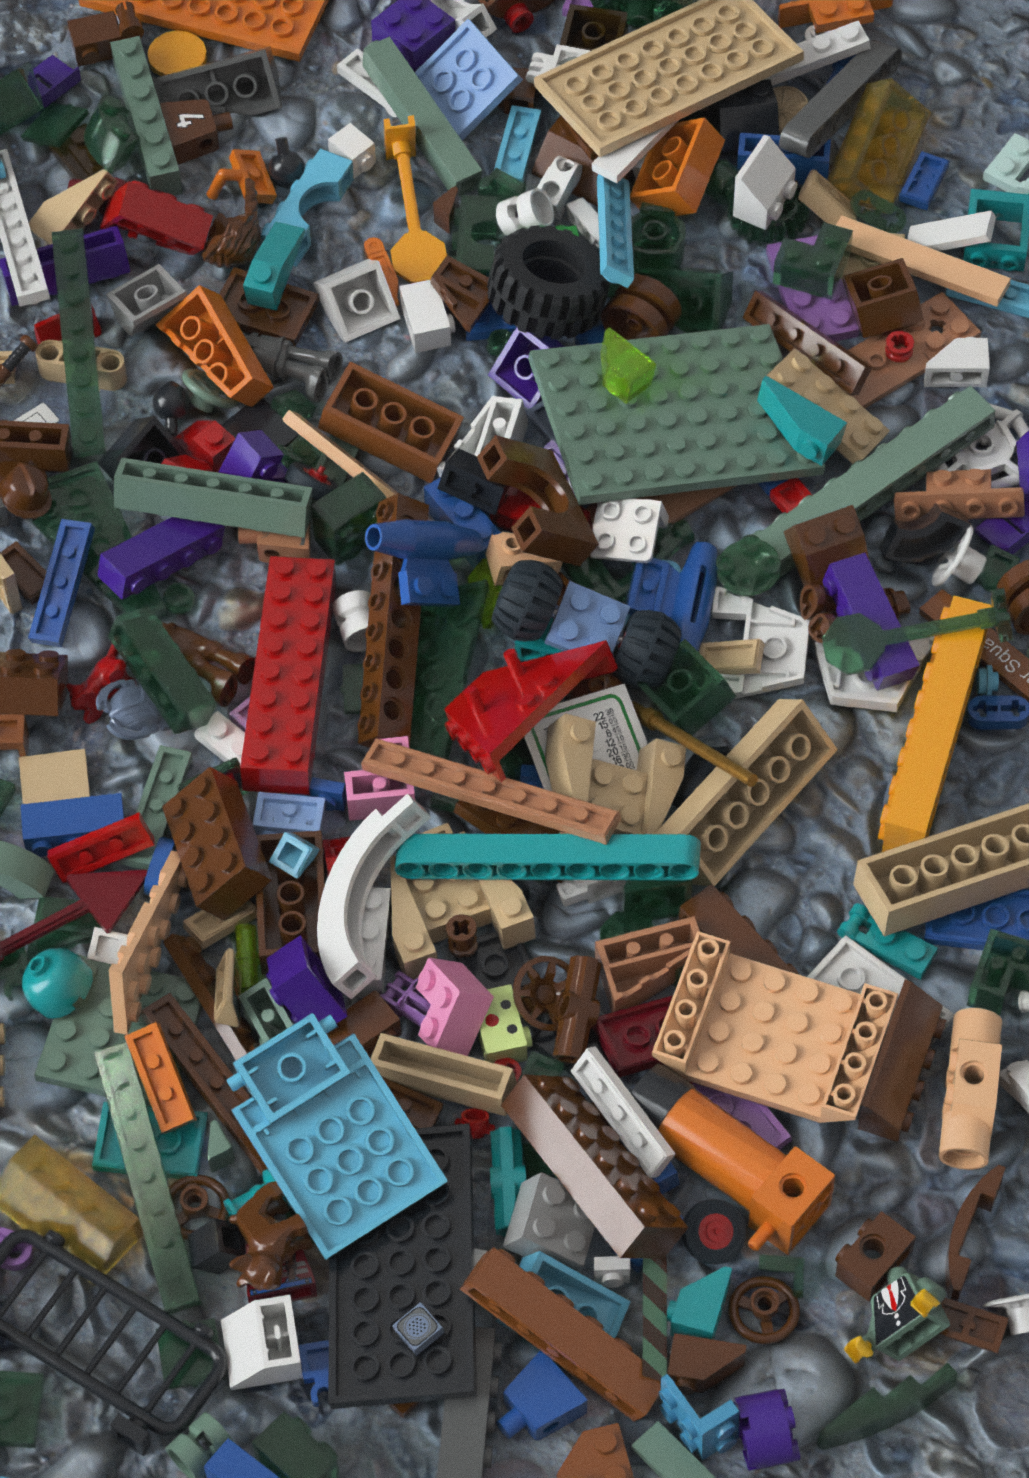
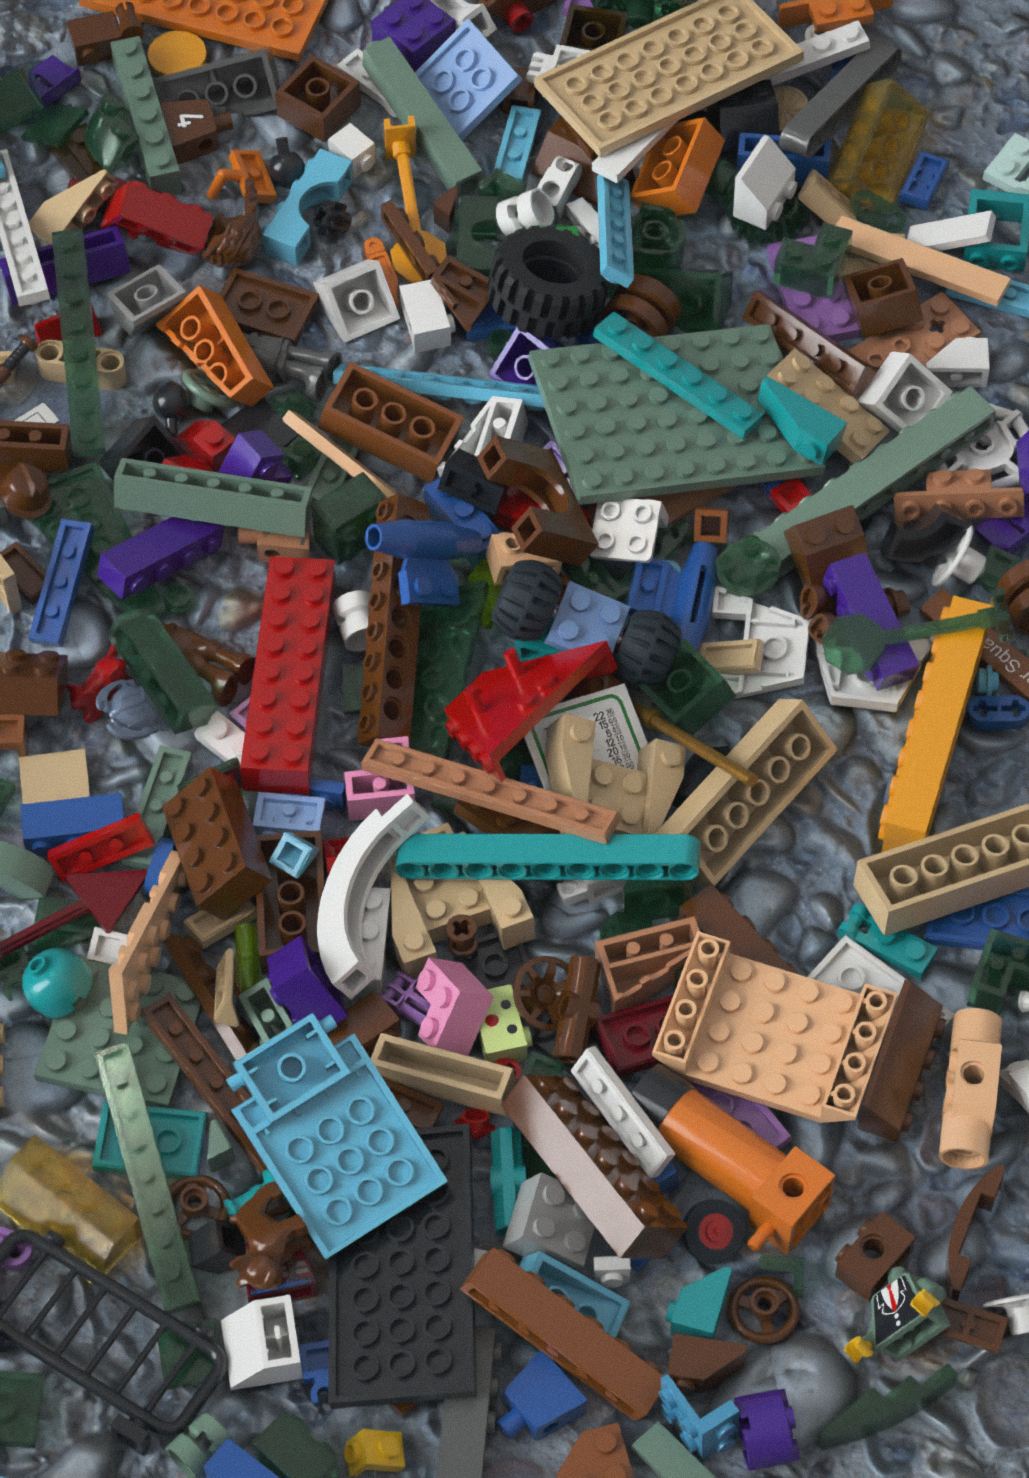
orange plate [124,1022,197,1134] -> none
teal slope [243,222,305,311] -> none
black wheel [285,462,342,505] -> none
tile [392,1302,445,1356] -> none
clear neon green slope [601,327,656,404] -> none
clear green sticker [642,1257,667,1381] -> none
red bush [885,331,914,363] -> none
none -> reddish brown brick [275,55,361,143]
none -> black gear [313,200,352,239]
none -> medium azure plate [333,363,545,411]
none -> yellow bracket [344,1429,405,1477]
none -> reddish brown plate [381,199,440,281]
none -> teal plate [593,312,764,439]
none -> dark orange brick [694,506,730,543]
none -> white slope [857,351,953,433]

